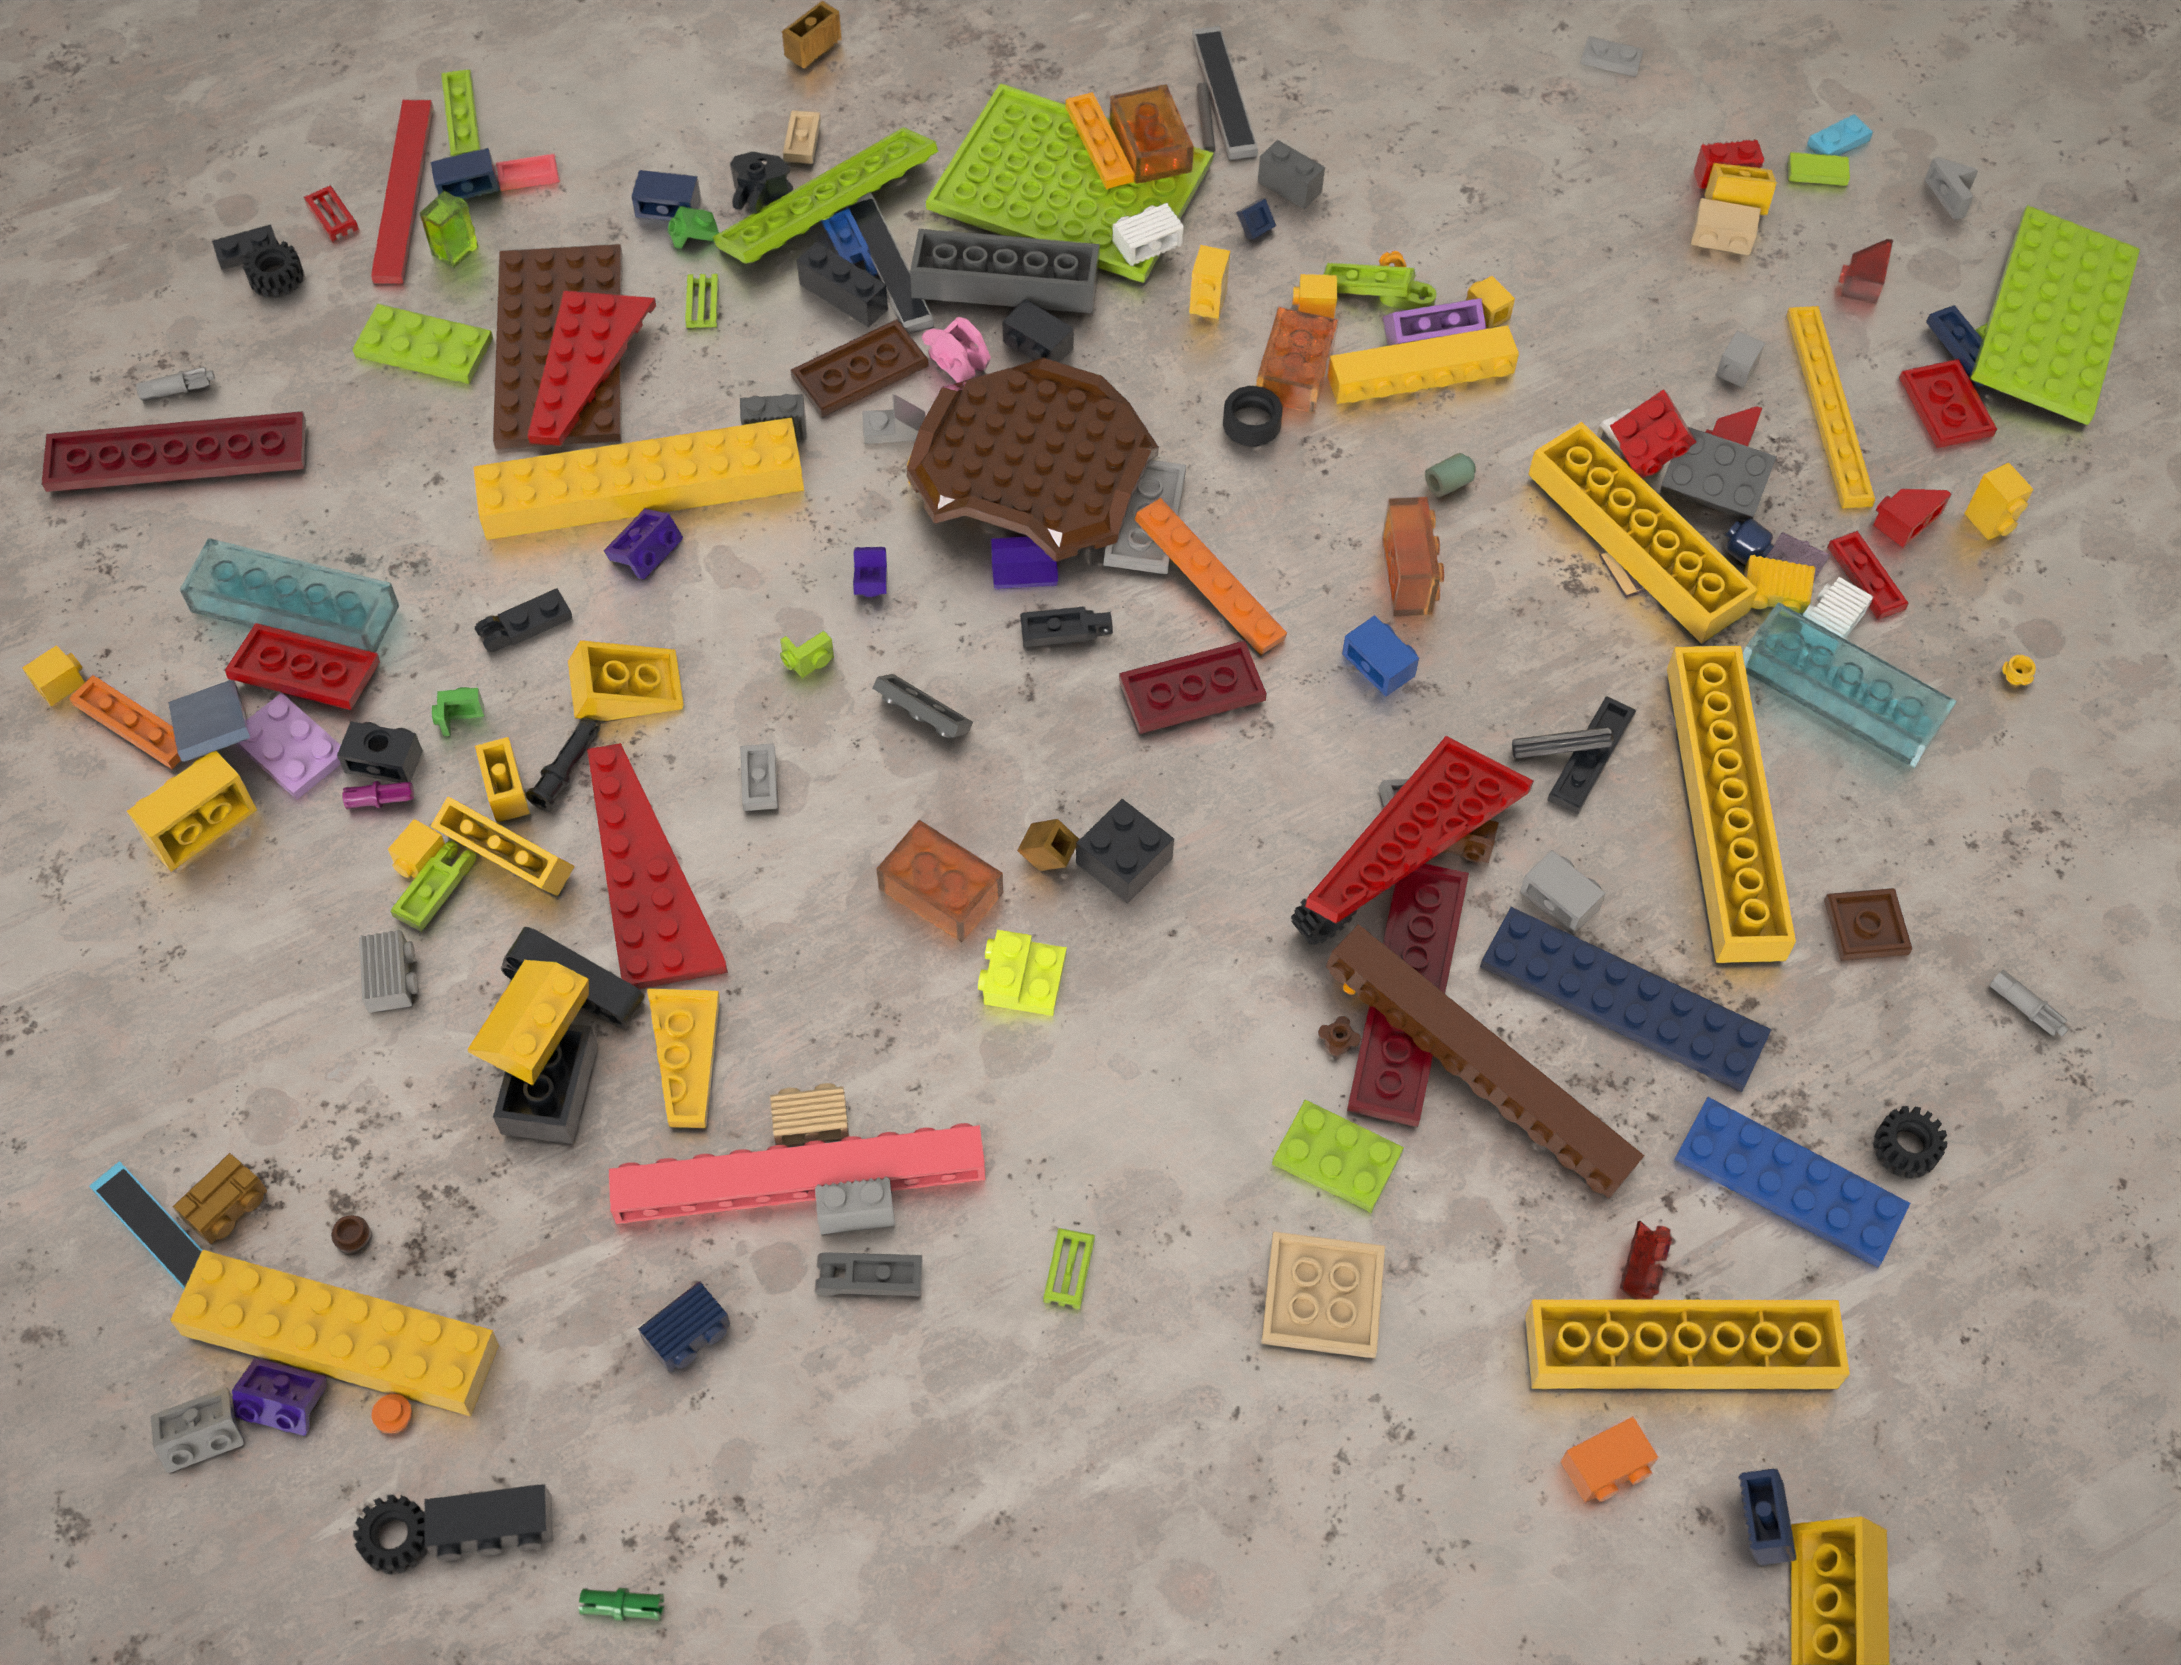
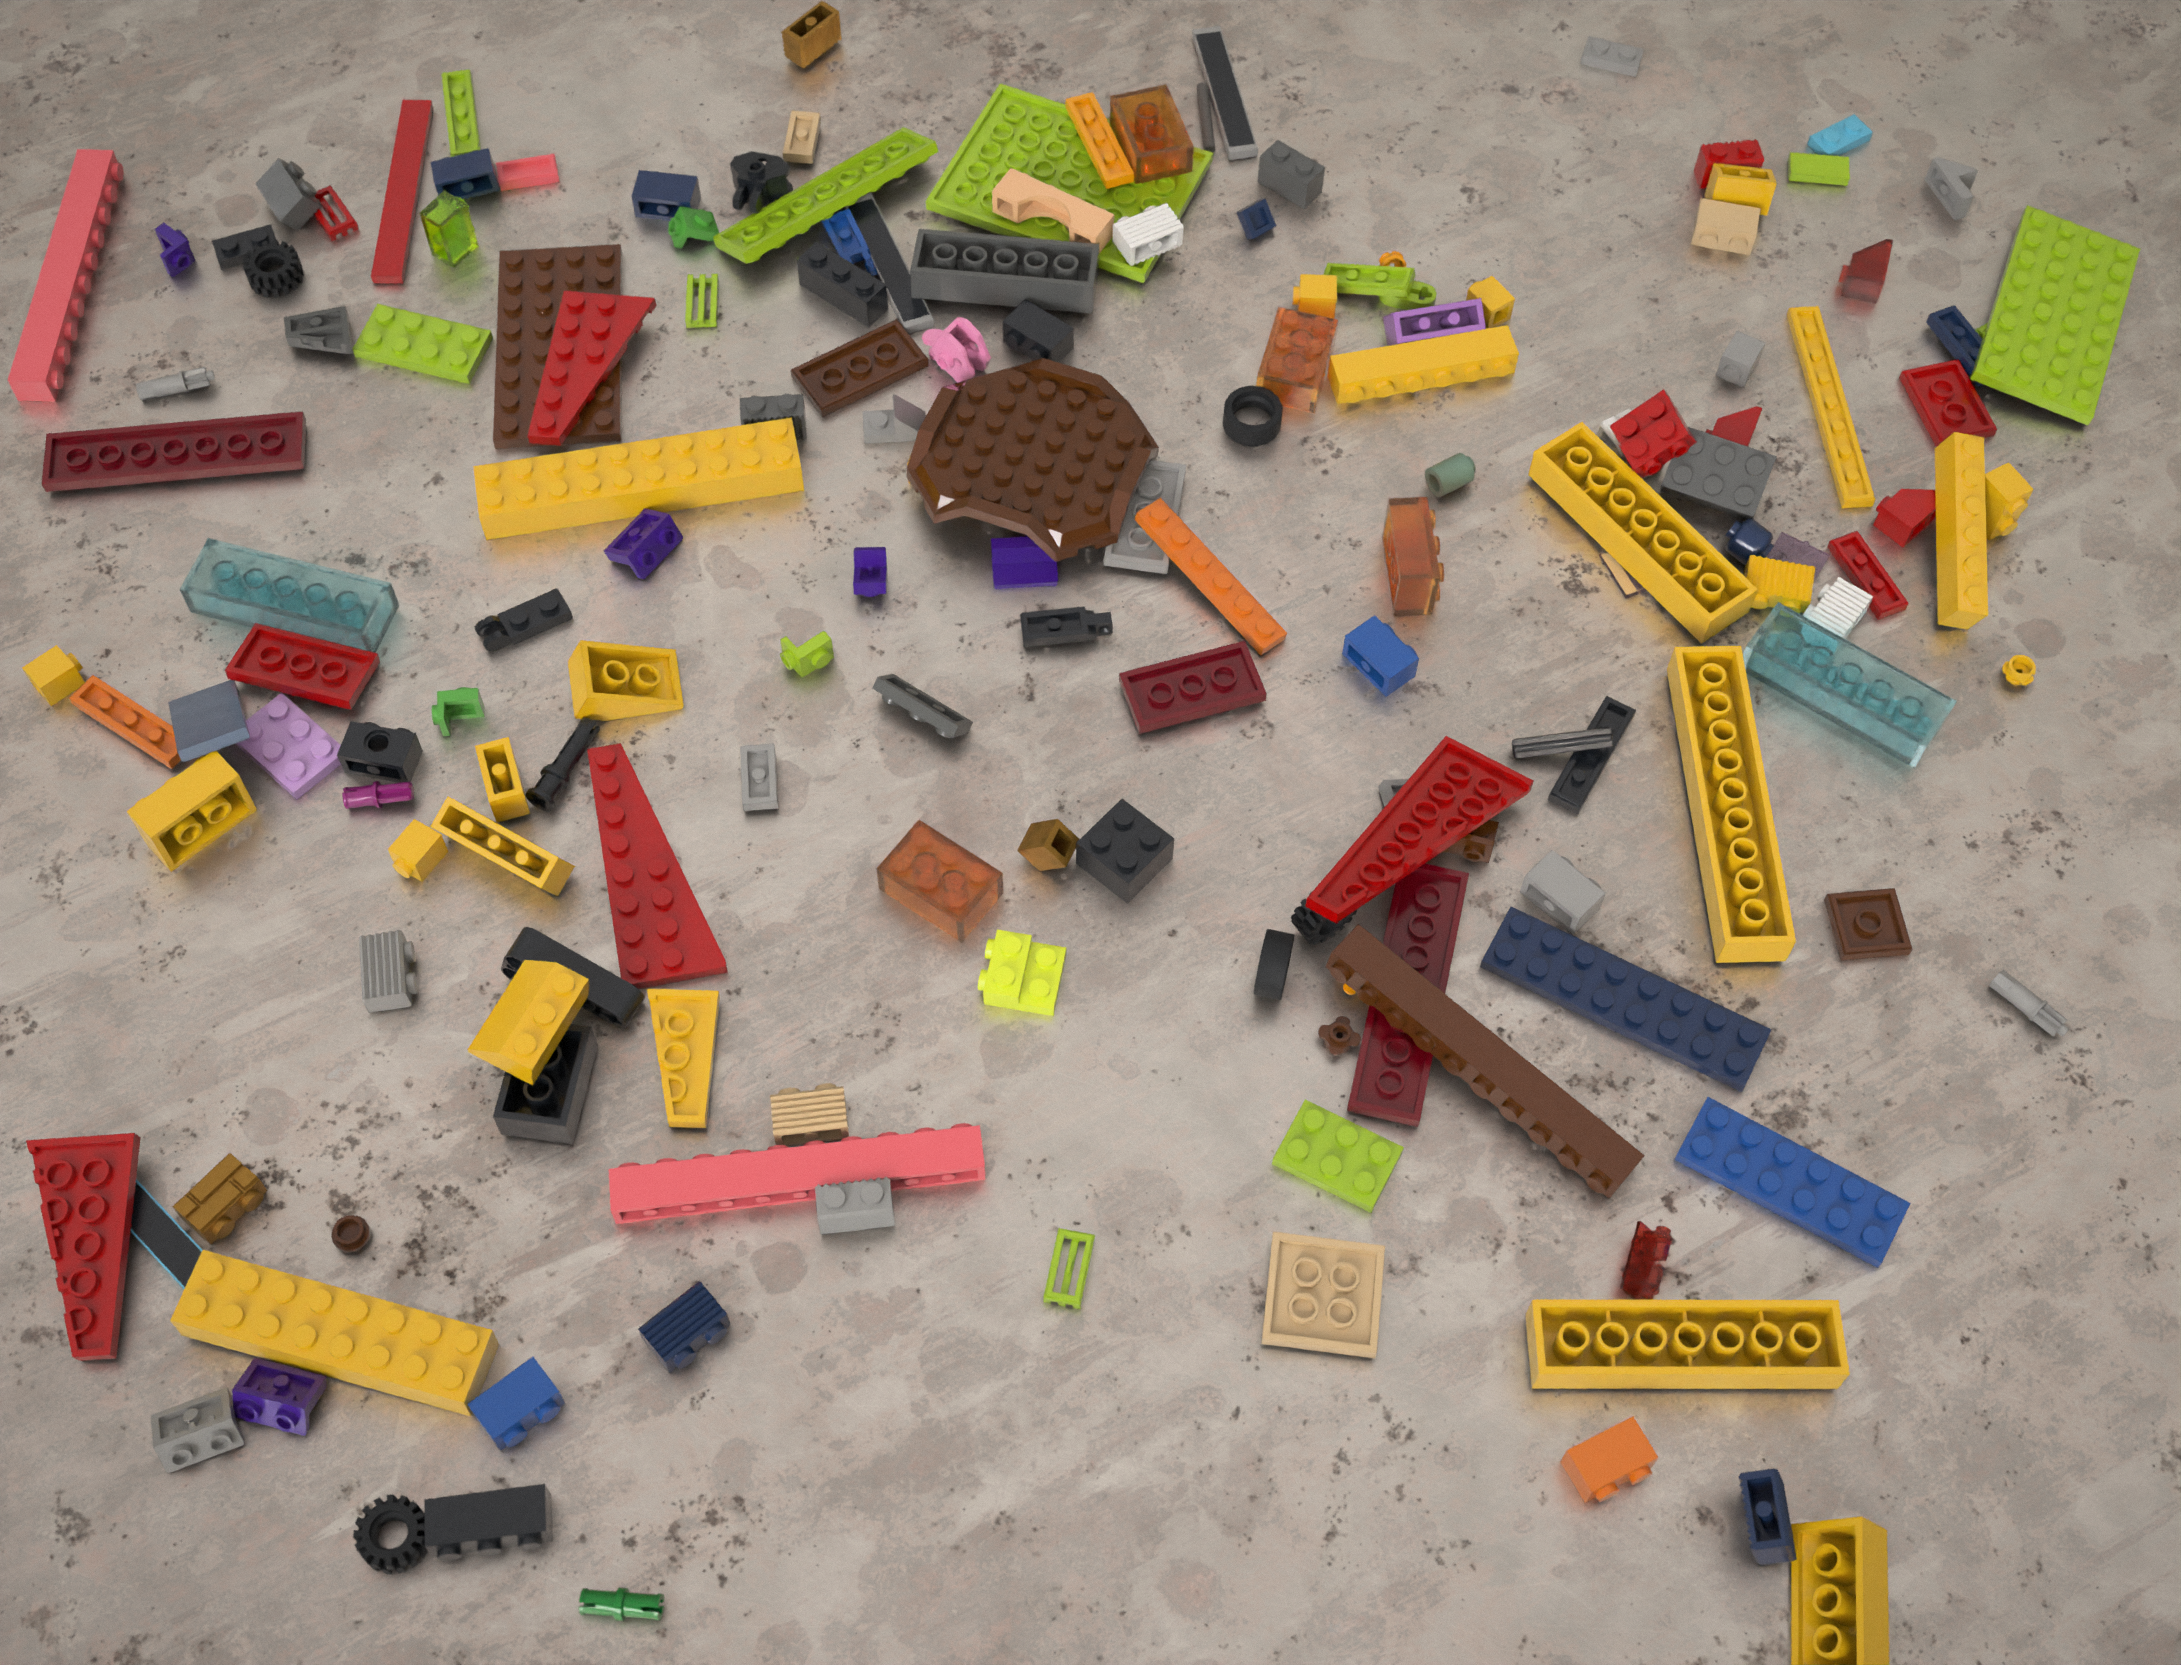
orange plate [371,1394,412,1433] -> none
lime hinge [390,841,476,932] -> none
dark grey plate [815,1252,923,1296] -> none
yellow brick [1189,245,1230,319] -> none
black tyre [1873,1106,1948,1178] -> none
none -> coral brick [8,149,124,402]
none -> red wing [26,1133,141,1361]
none -> dark purple bracket [155,223,196,277]
none -> dark grey brick [255,158,321,230]
none -> dark grey wing [284,306,353,354]
none -> blue brick [468,1357,565,1451]
none -> light nougat arch [992,168,1114,253]
none -> black tyre [1253,929,1295,1000]
none -> yellow brick [1935,432,1988,630]

